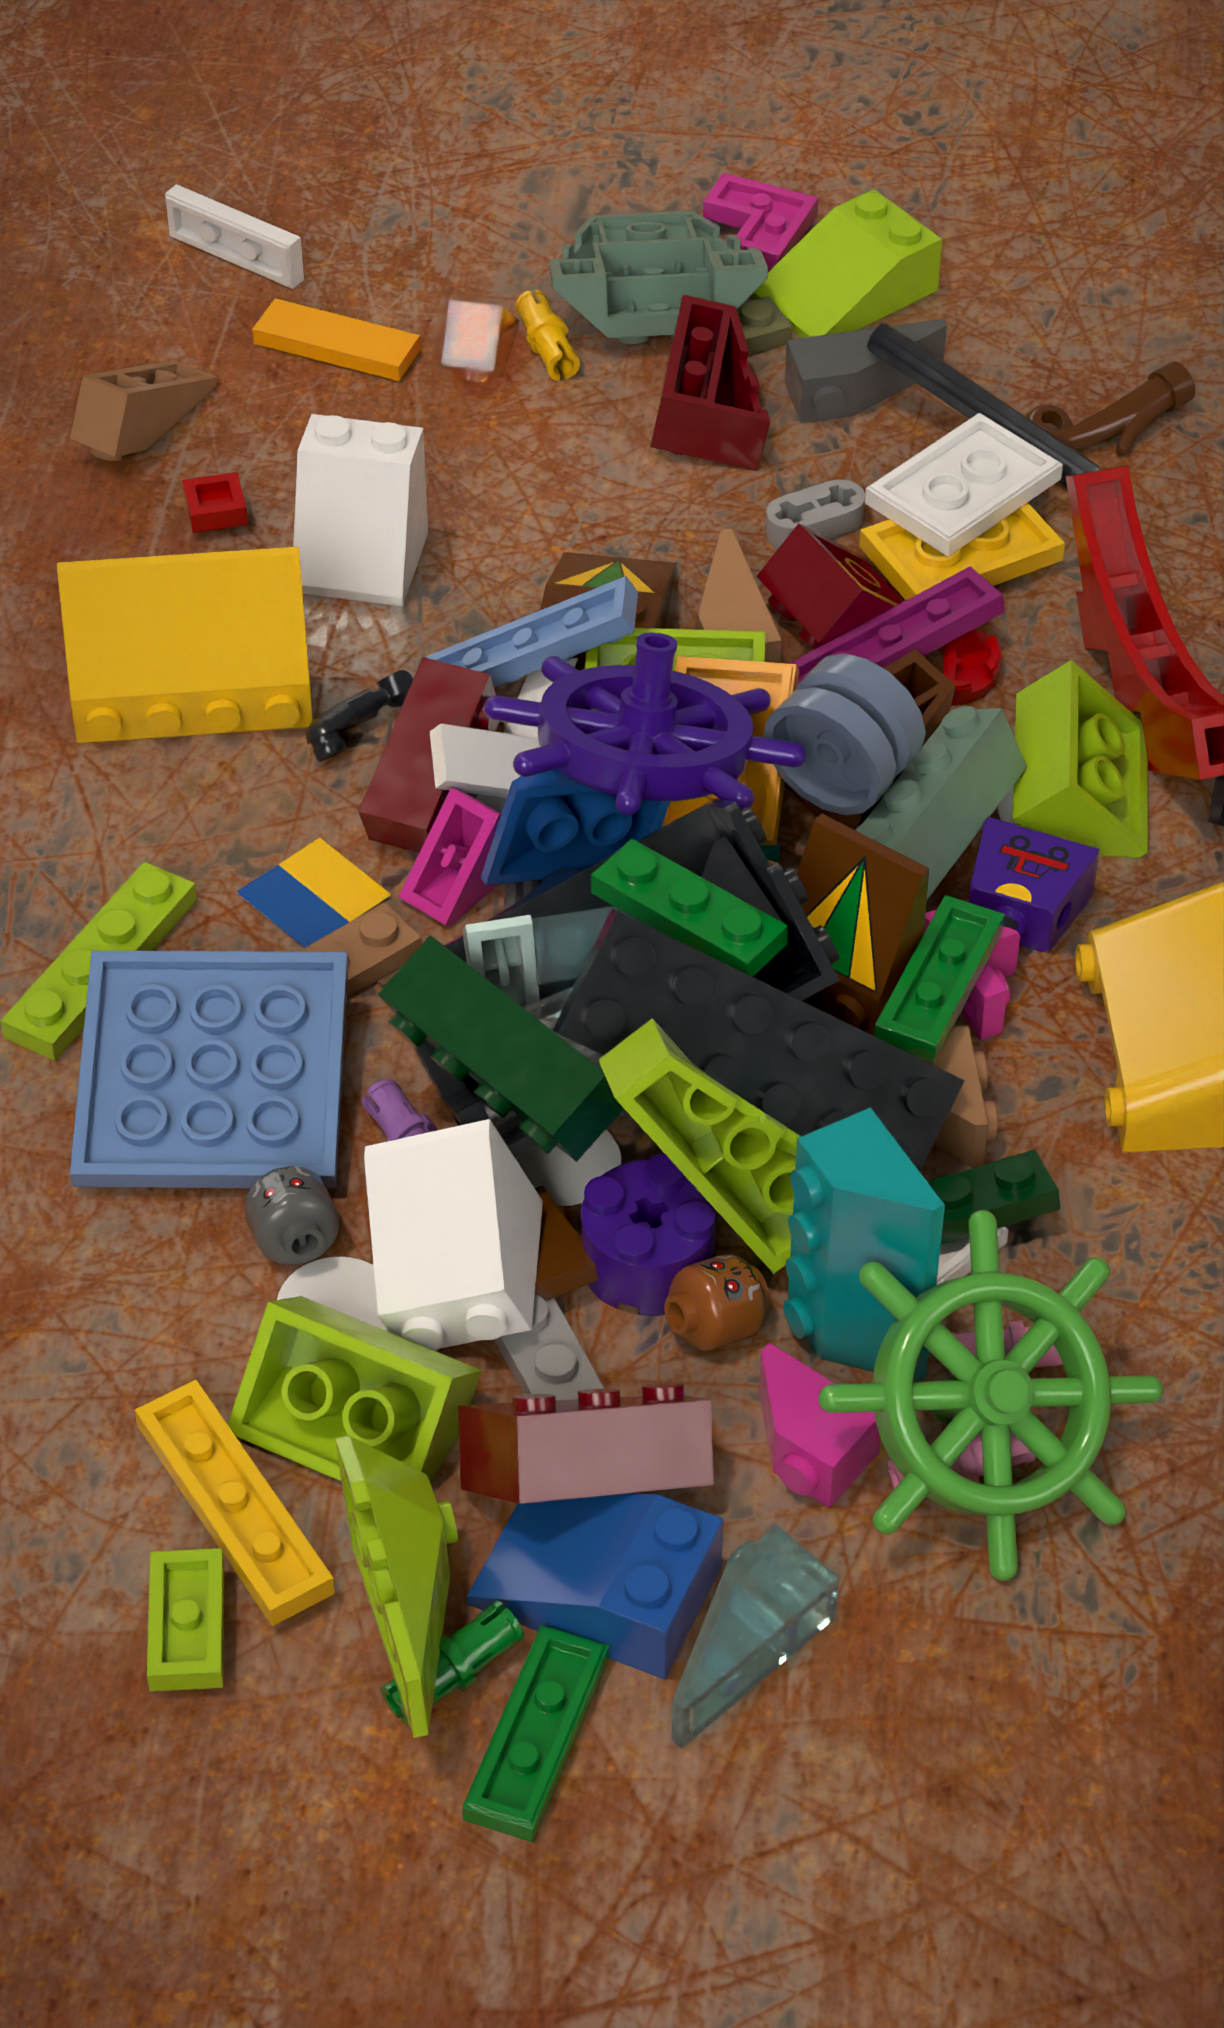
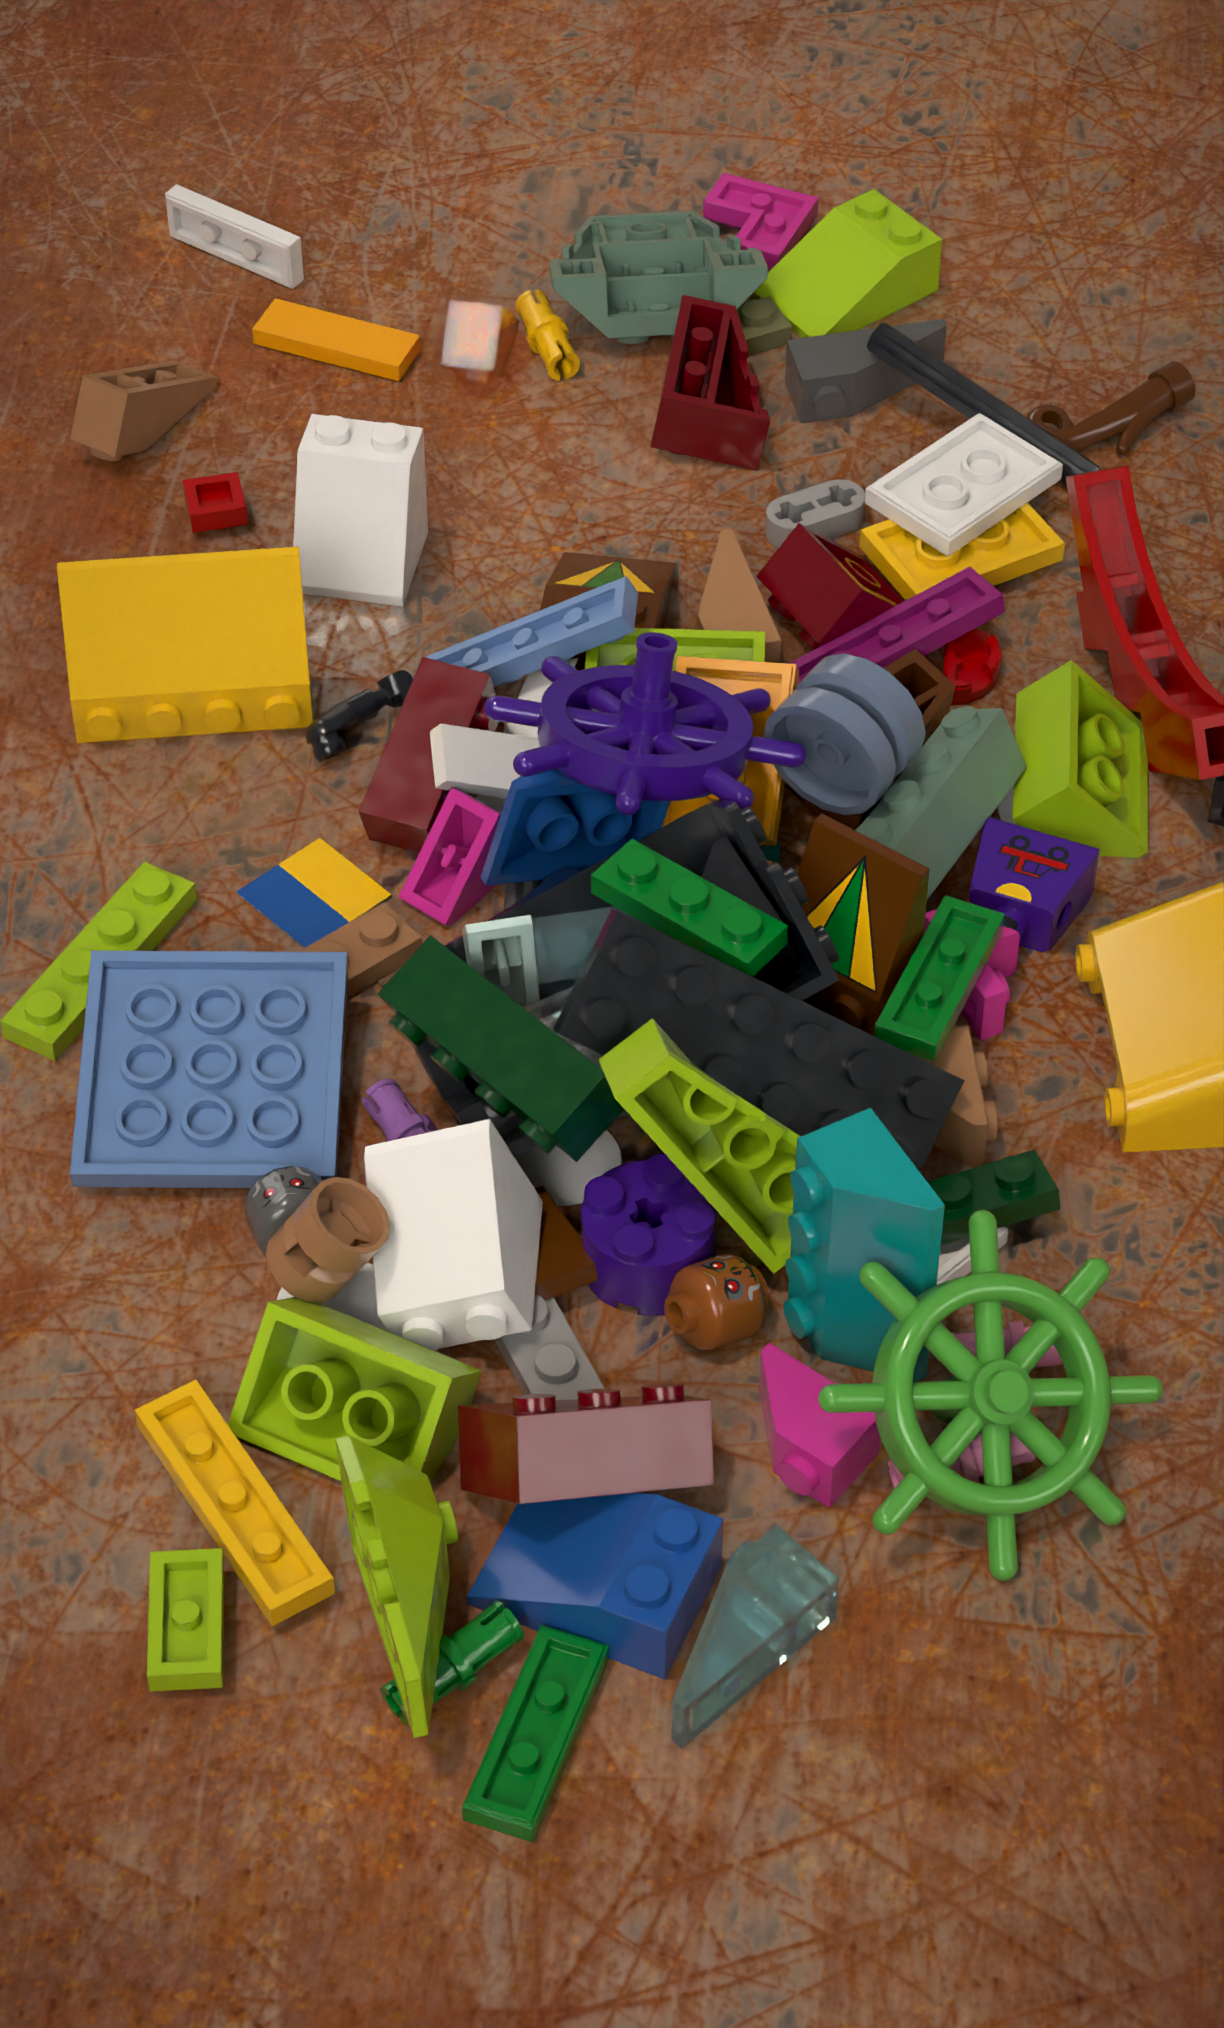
none -> medium nougat wheel [266,1177,390,1303]

